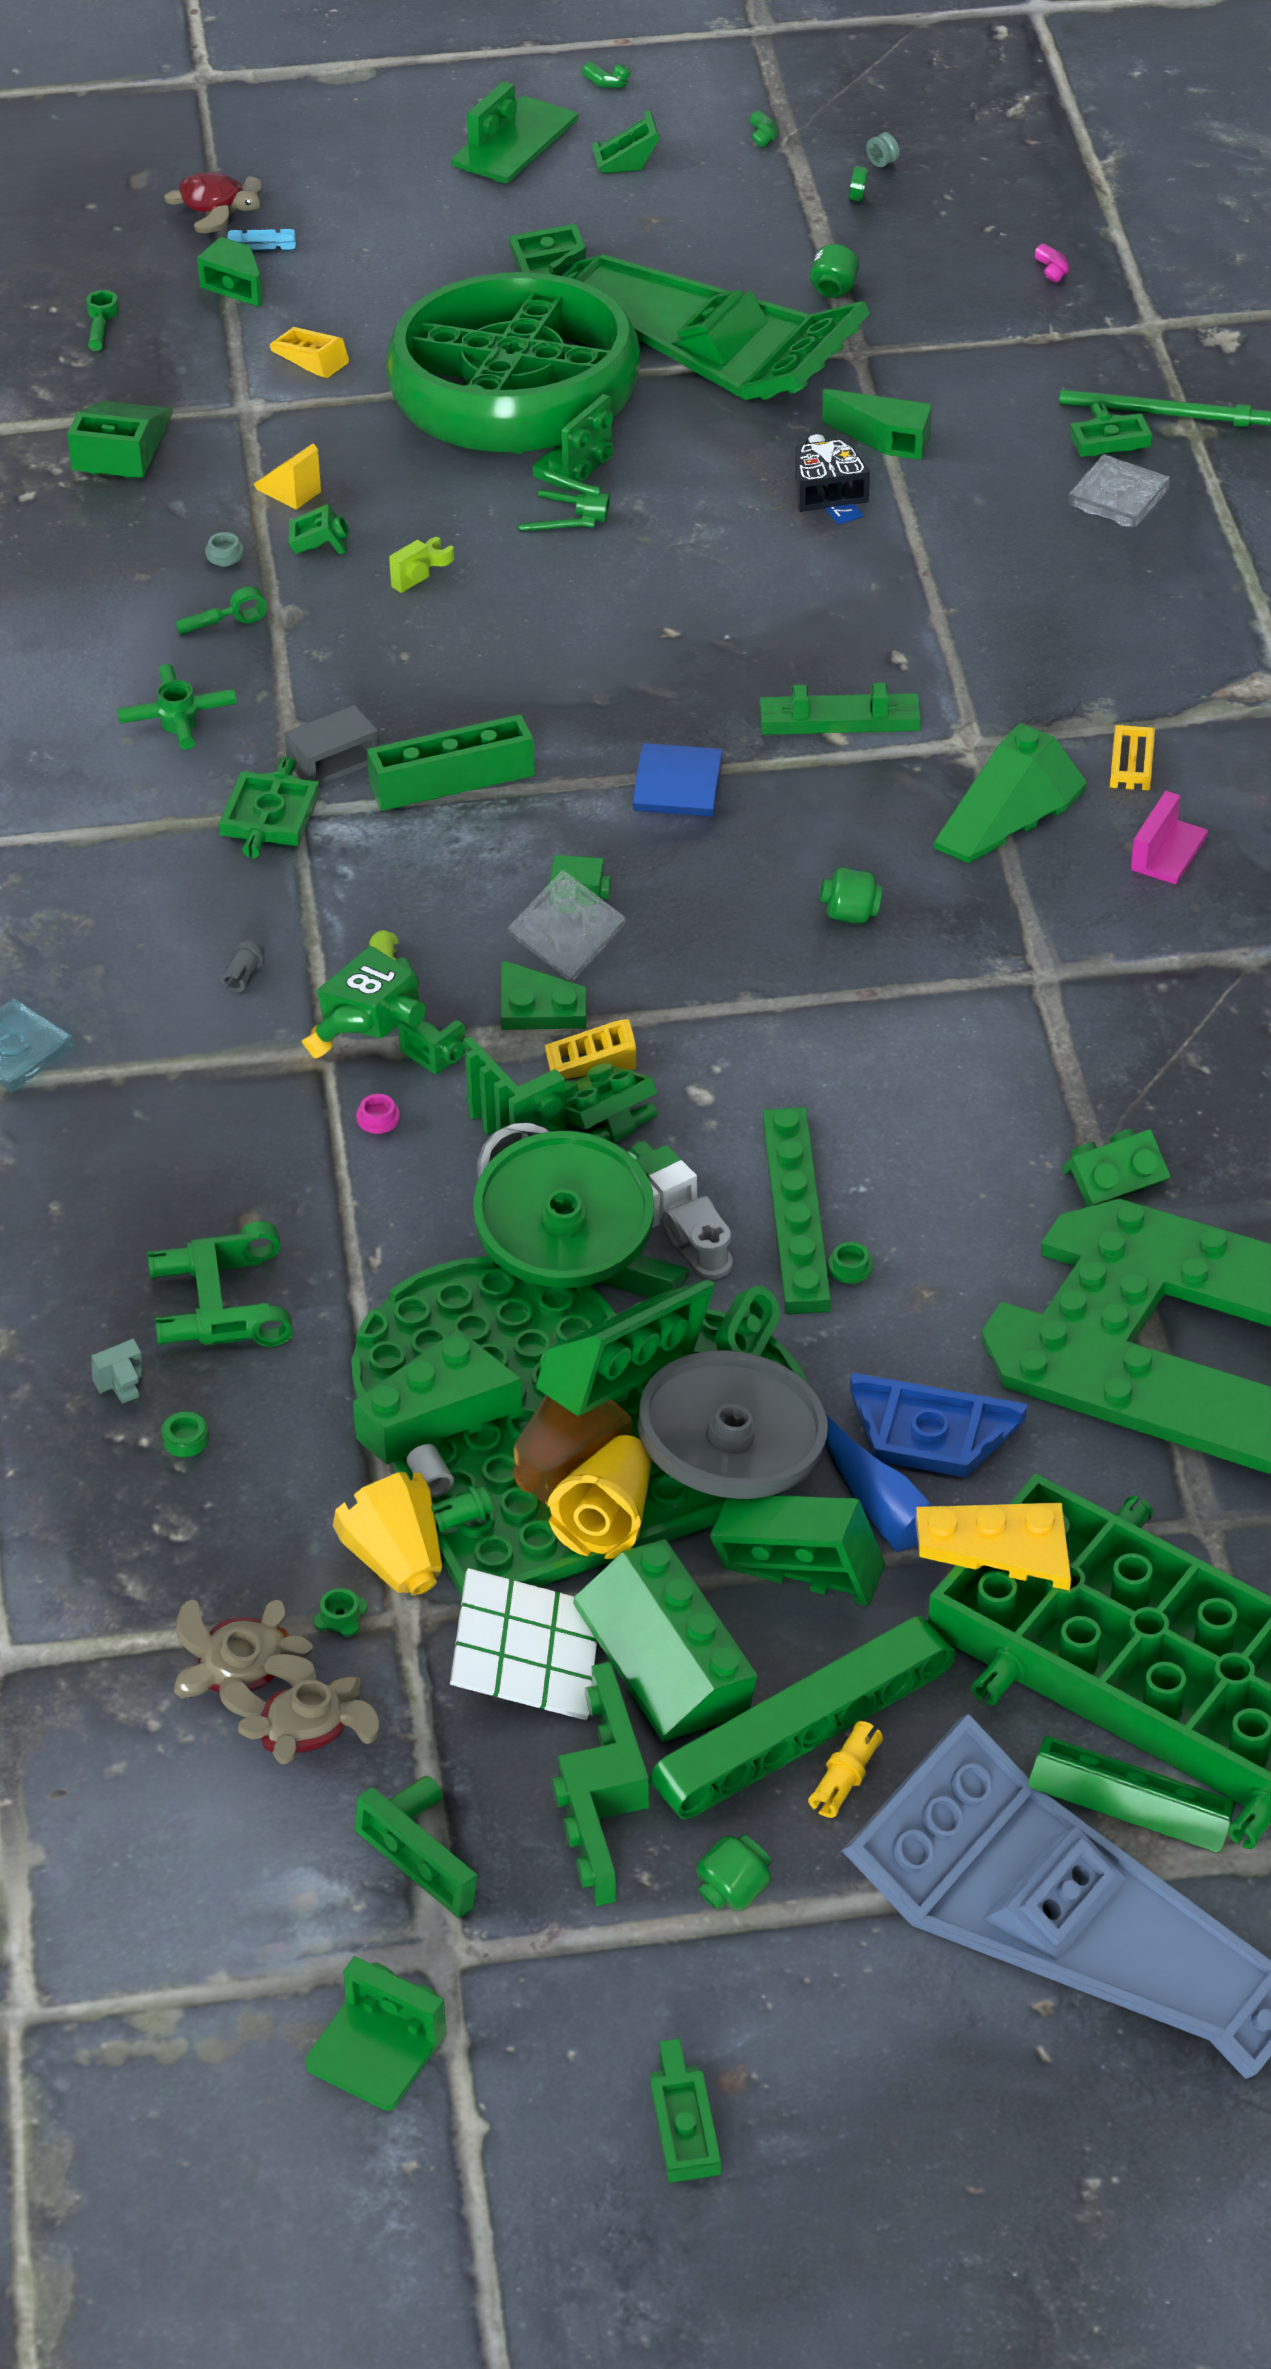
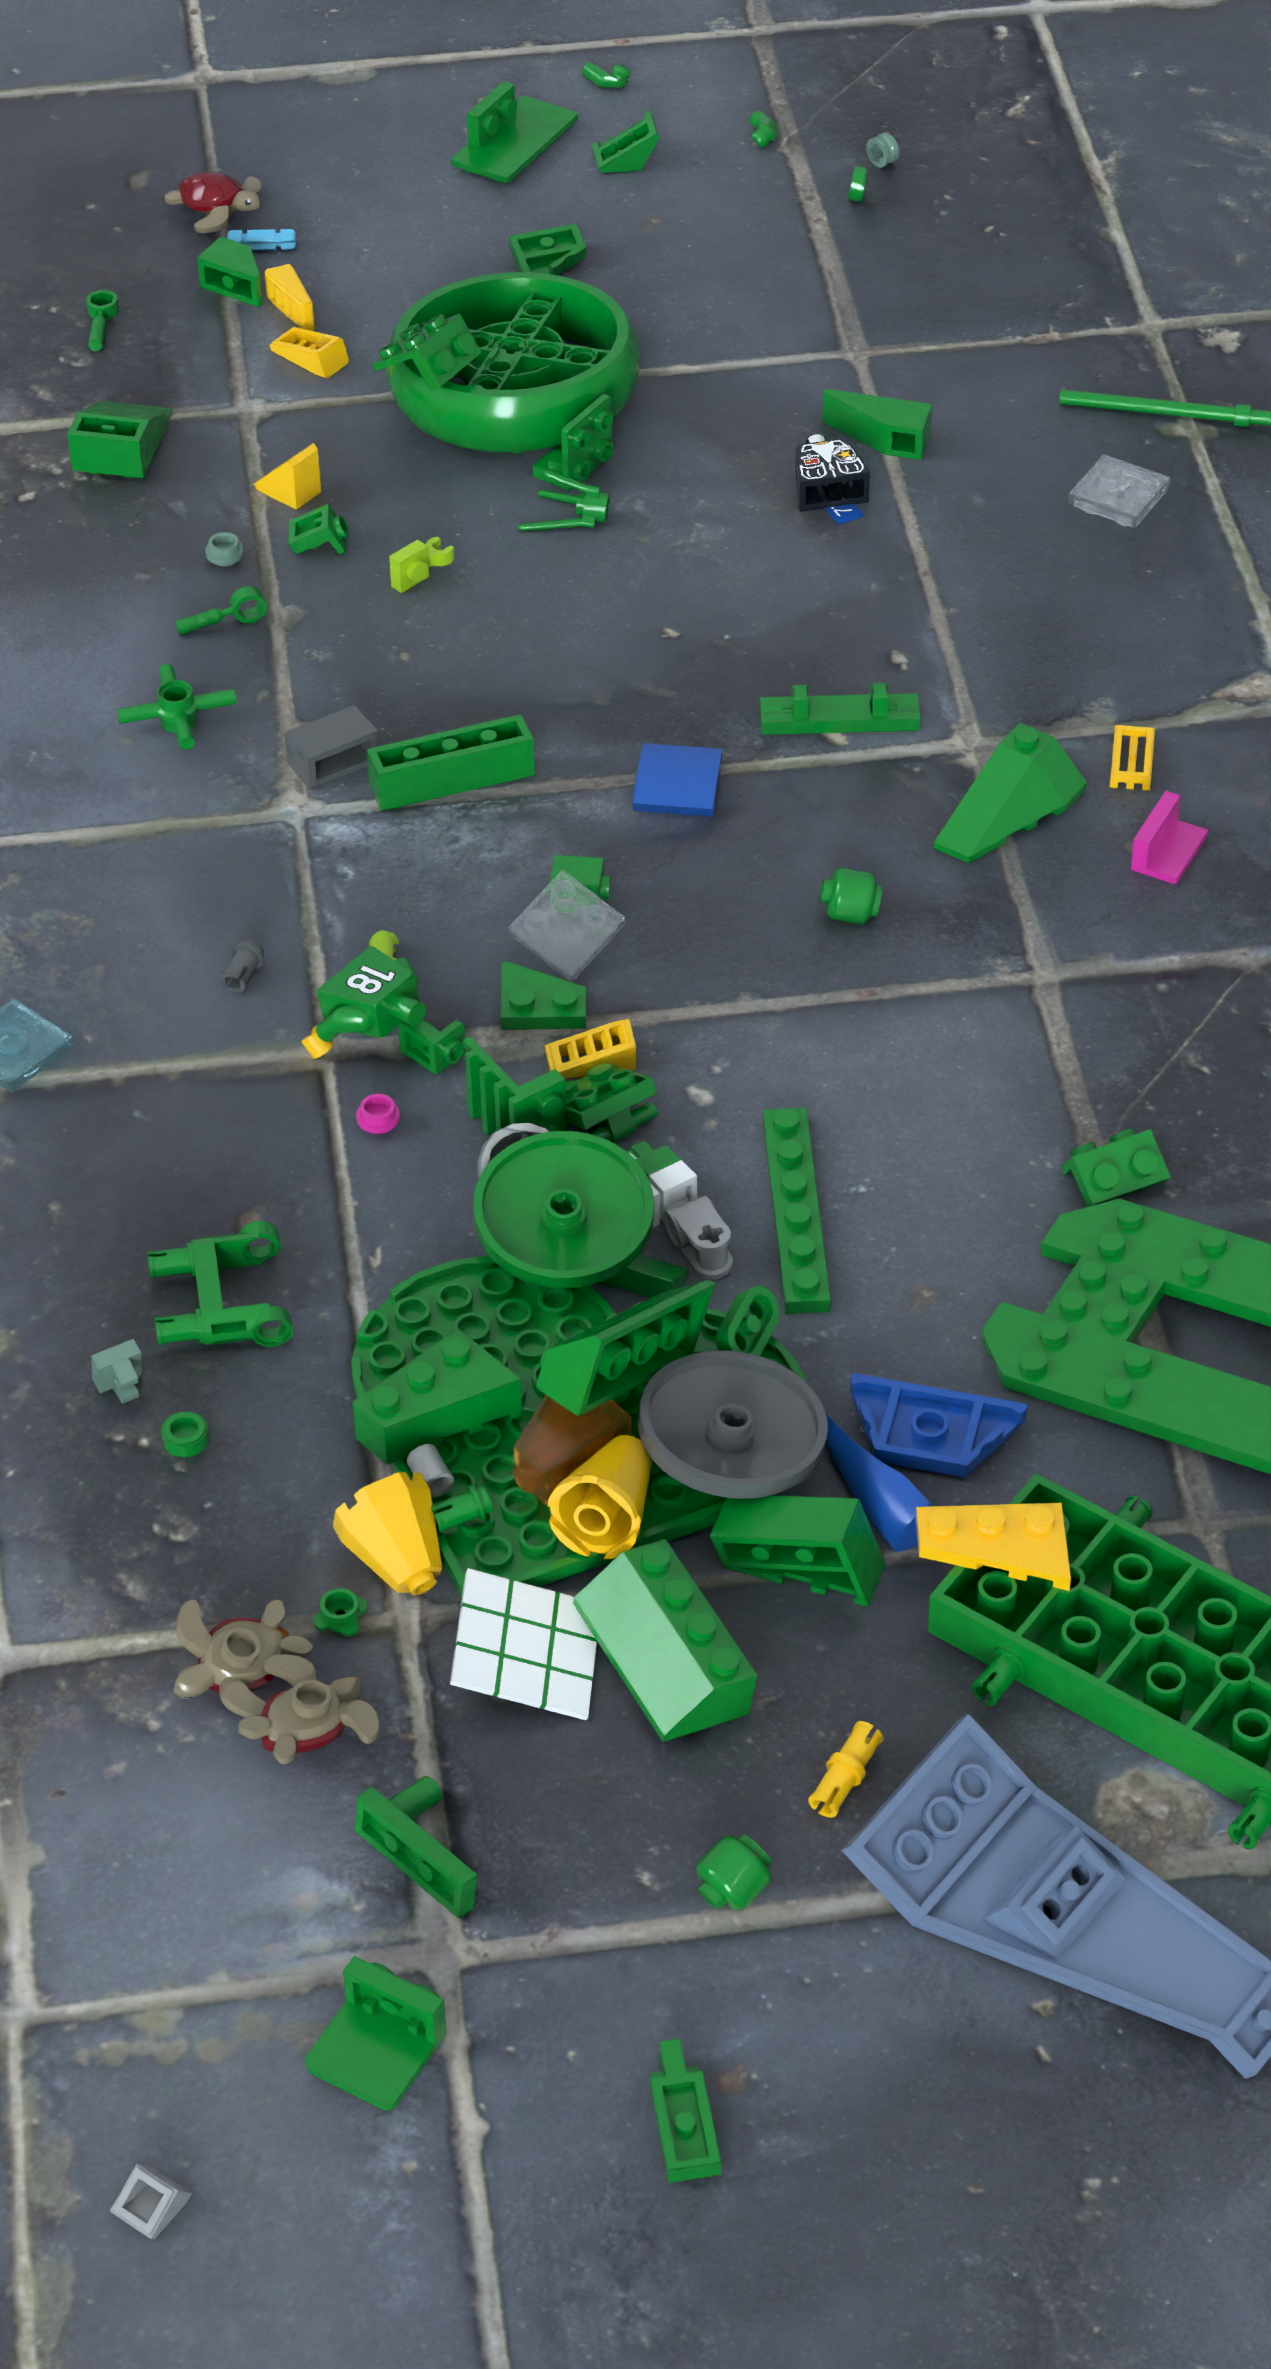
green plate [219,756,320,858] -> none
green bracket [551,1661,649,1906] -> none
green wing [562,254,870,400] -> none
green beam [649,1616,956,1820] -> none
green head [810,244,859,298] -> none
green plate [828,1242,873,1284] -> none
green slope [1028,1736,1236,1852] -> none
dark pink arm [1034,244,1069,282] -> none
green plate [1070,401,1152,457] -> none
none -> light grey slope [110,2164,192,2240]
none -> yellow slope [264,264,315,331]
none -> green bracket [371,314,482,391]

